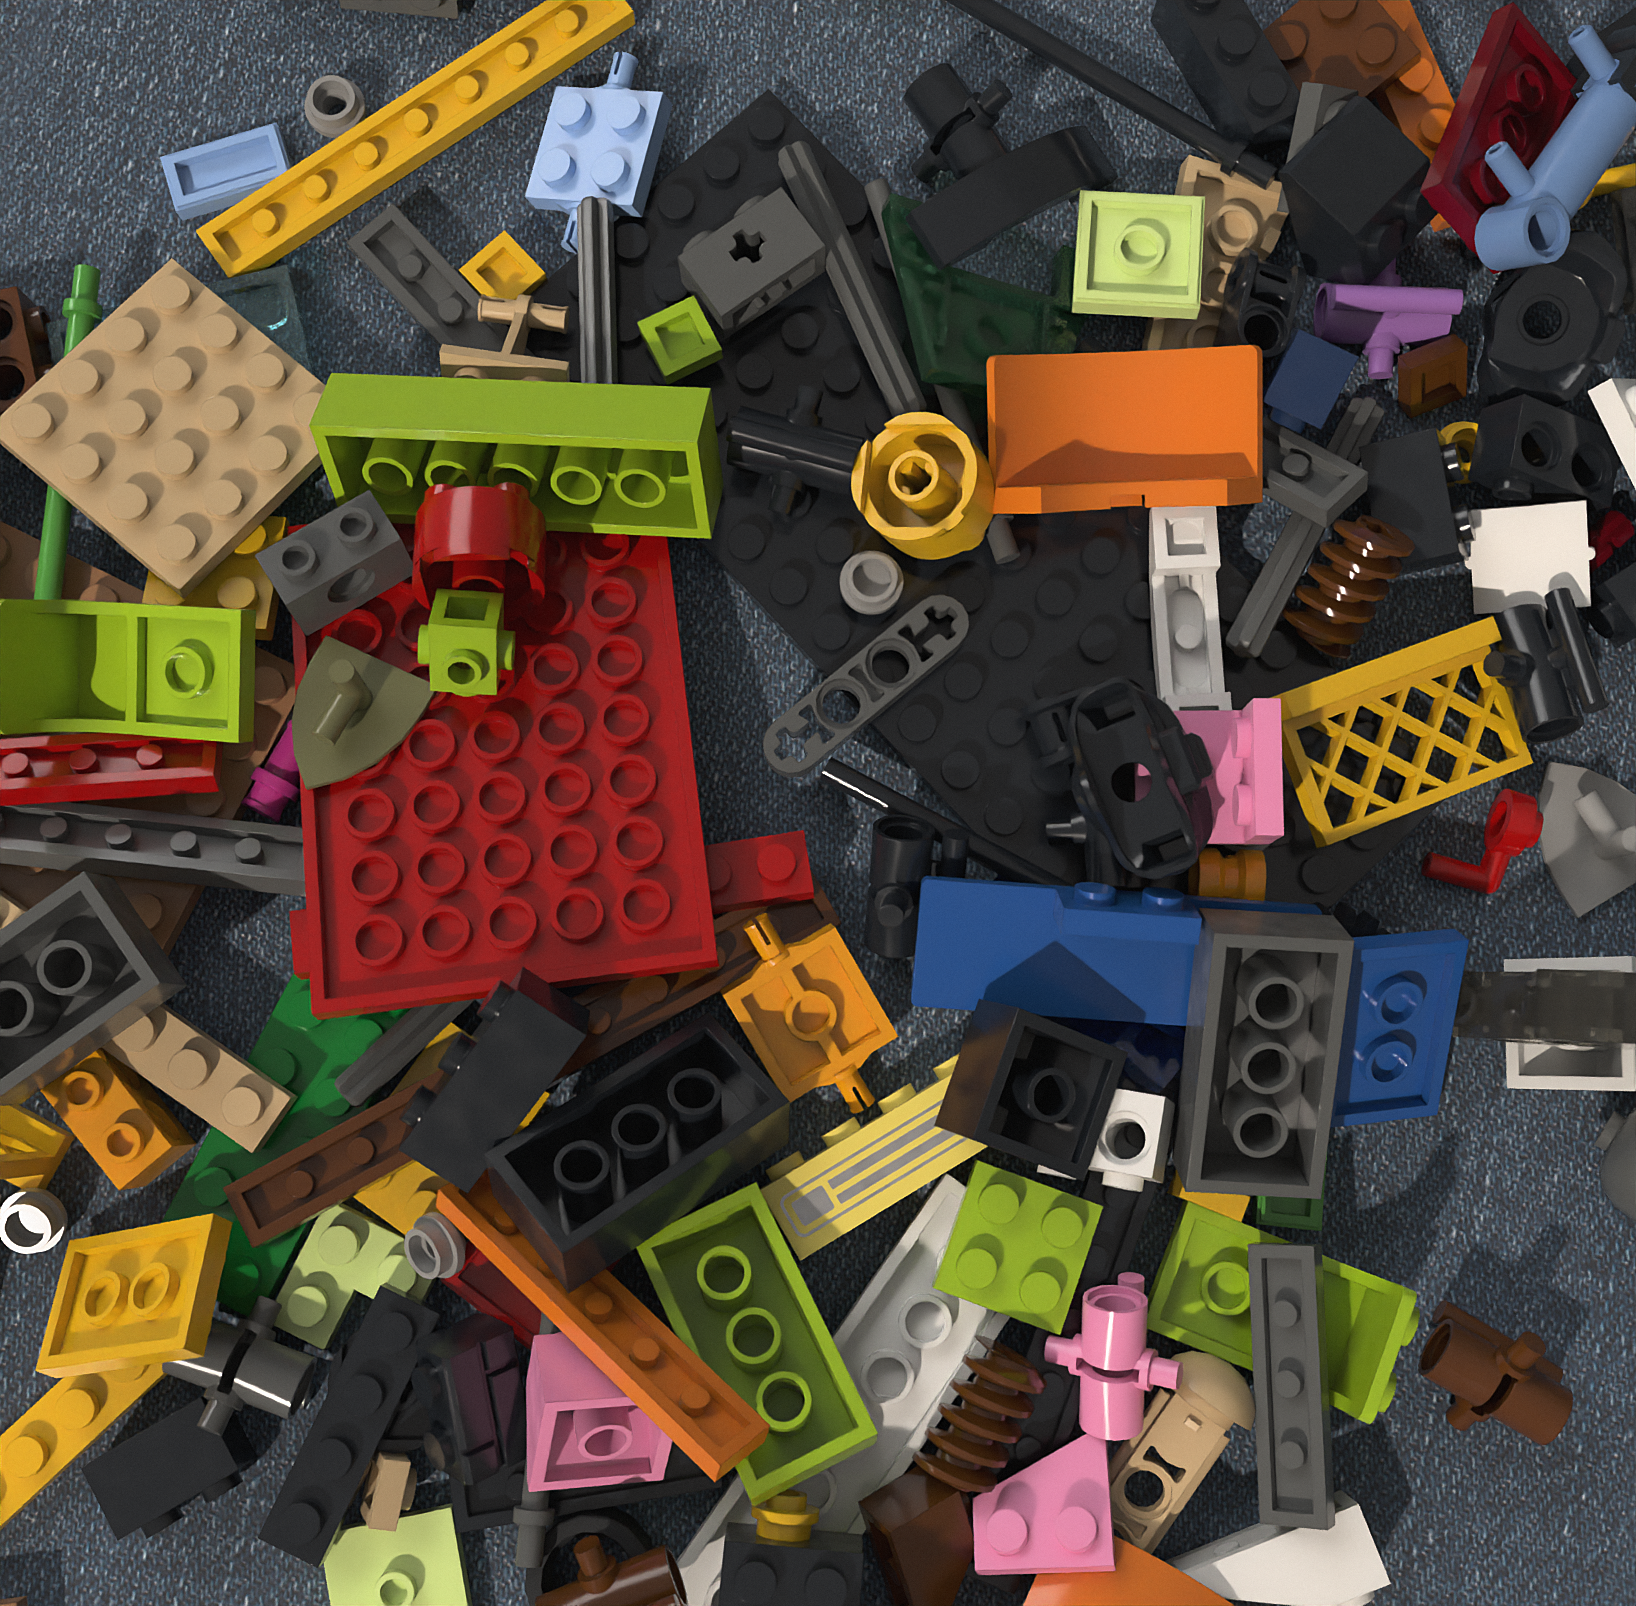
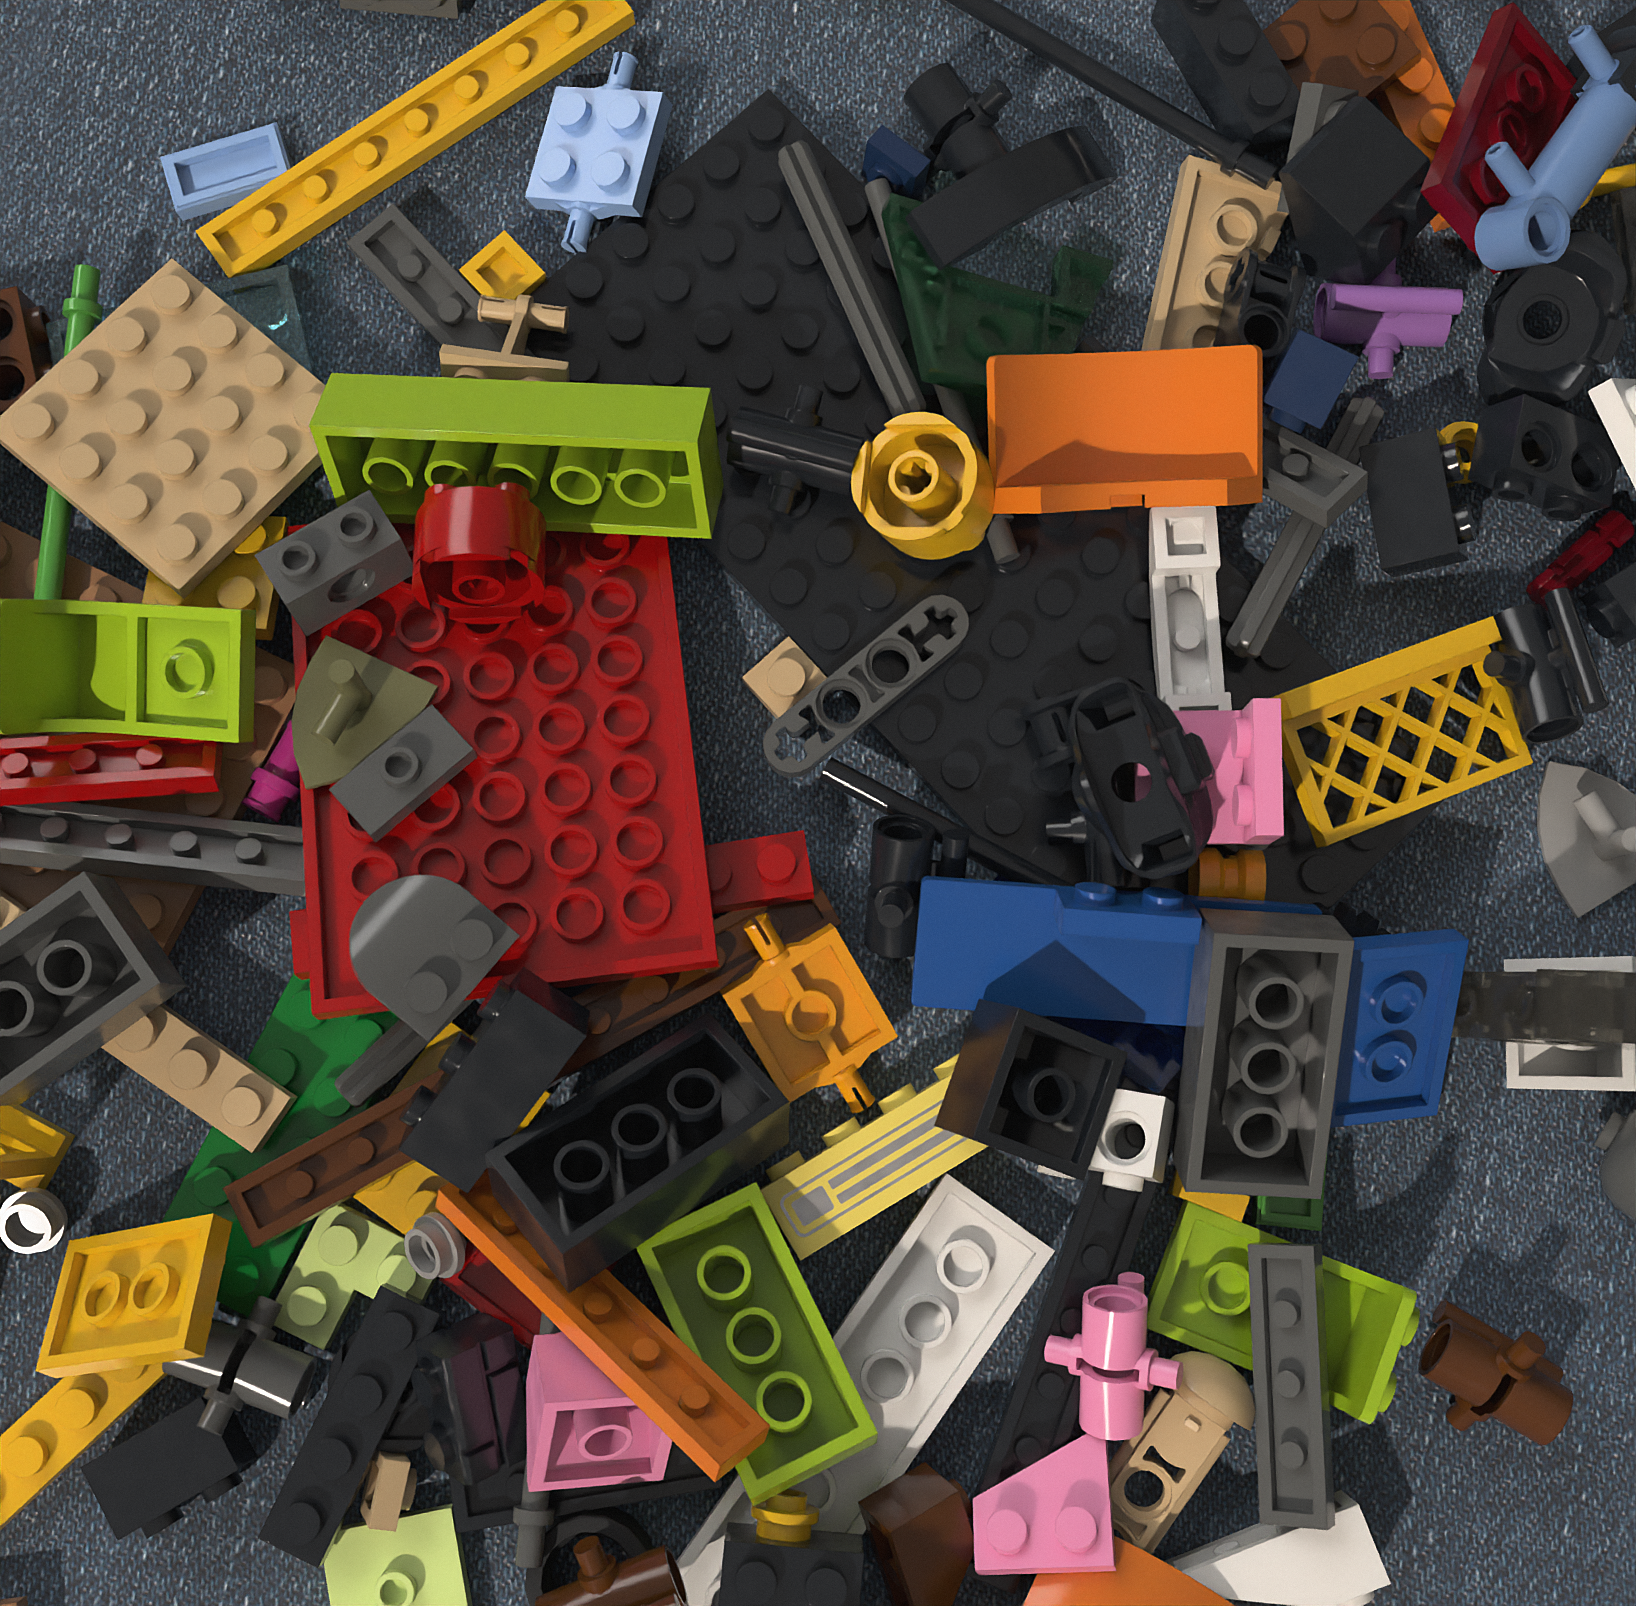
light orange brick [40,1047,197,1190] -> none
light grey plate [304,75,367,138] -> none
lime brick [418,588,515,697] -> none
dark grey axle [577,196,618,384] -> none
lime plate [637,295,723,385] -> none
dark grey brick [678,187,825,340] -> none
light grey plate [840,551,903,615] -> none
reddish brown piece [912,1335,1048,1493] -> none
lime plate [932,1159,1103,1335] -> none
yellowish green plate [1071,190,1205,320] -> none
reddish brown piece [1282,515,1416,659] -> none
reddish brown plate [1398,334,1468,418] -> none
red plate [1421,789,1544,894] -> none
white piece [1465,500,1596,614] -> none
none -> dark grey plate [329,704,478,842]
none -> dark grey slope [349,875,520,1042]
none -> tan plate [742,636,827,719]
none -> dark blue plate [861,125,931,210]

